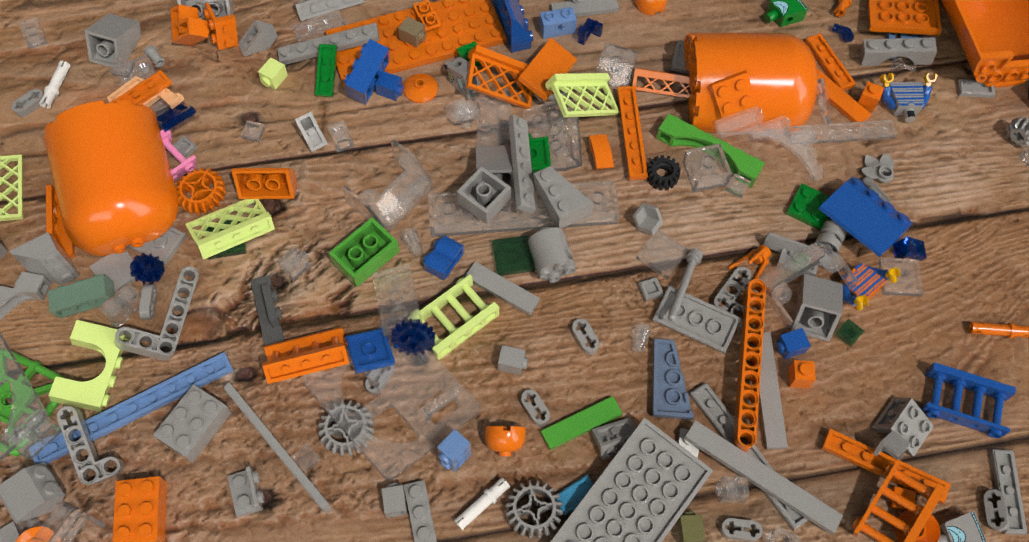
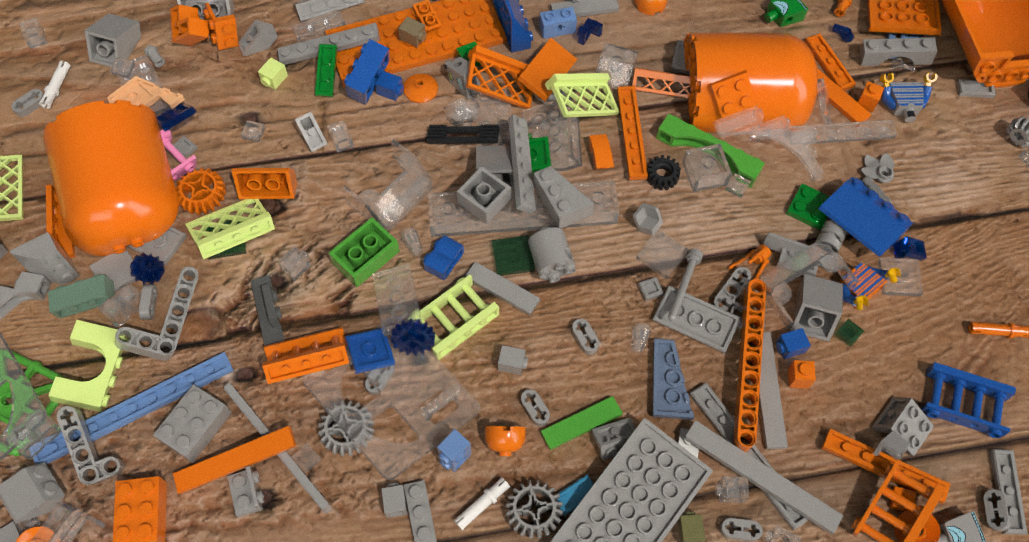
orange tile [110,70,172,106] -> none
none -> orange tile [173,426,297,494]
none -> black container [426,124,500,144]

